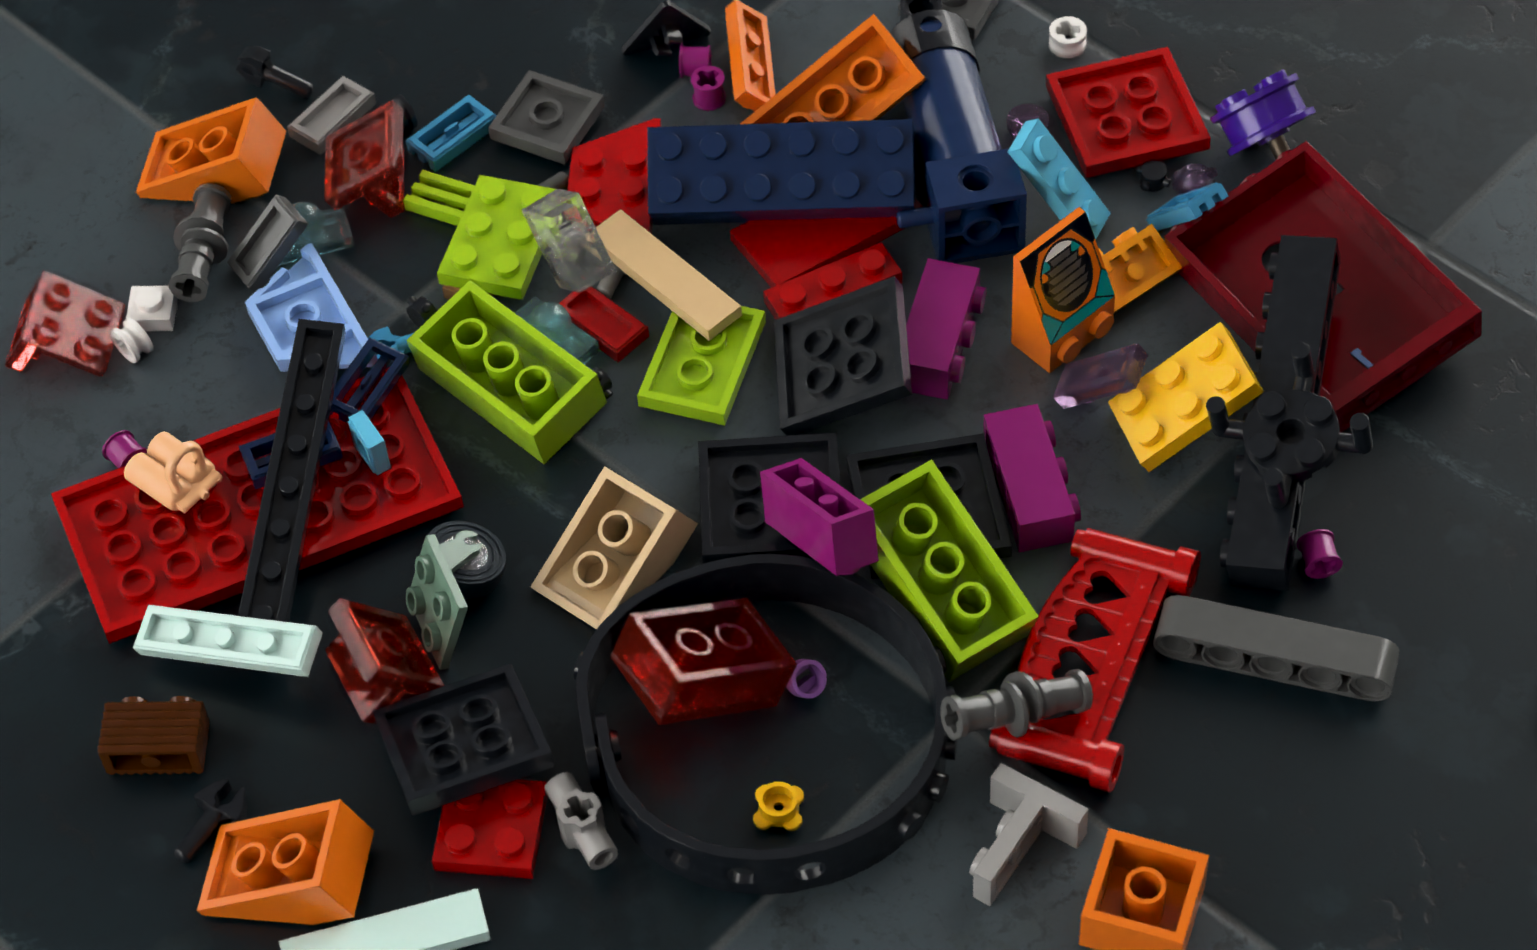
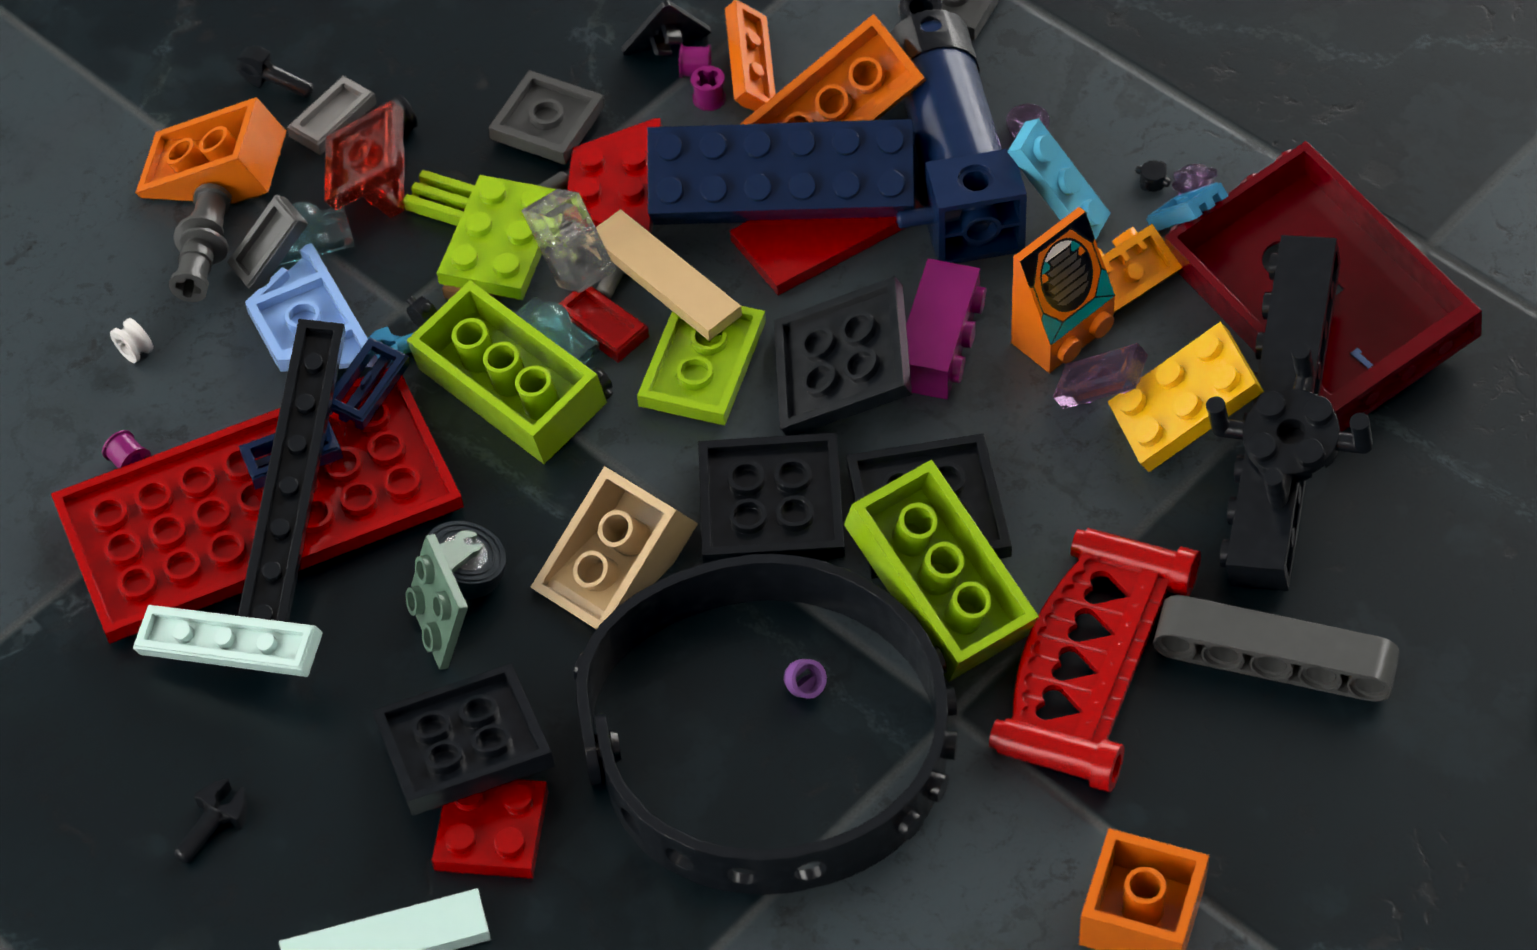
clear red bracket [4,270,125,377] -> none
reddish brown brick [98,696,210,775] -> none
light nougat piece [124,431,223,513] -> none
white plate [126,286,178,331] -> none
orange slope [197,799,374,925] -> none
clear red bracket [325,598,444,724] -> none
medium azure tile [348,410,391,475] -> none
dark azure tile [406,95,497,172] -> none
light grey axle [545,772,618,870] -> none
clear red brick [610,598,797,725] -> none
yellow plate [753,782,804,831] -> none
magenta brick [760,458,878,576] -> none
red plate [763,242,903,320] -> none
dark grey piece [940,669,1093,741] -> none
light grey bracket [969,763,1089,906] -> none
magenta brick [983,404,1081,553] -> none
red plate [1046,47,1211,178] -> none
white bush [1049,16,1087,58] -> none
dark purple wheel [1210,69,1316,159] -> none
magenta axle [1296,529,1343,579] -> none

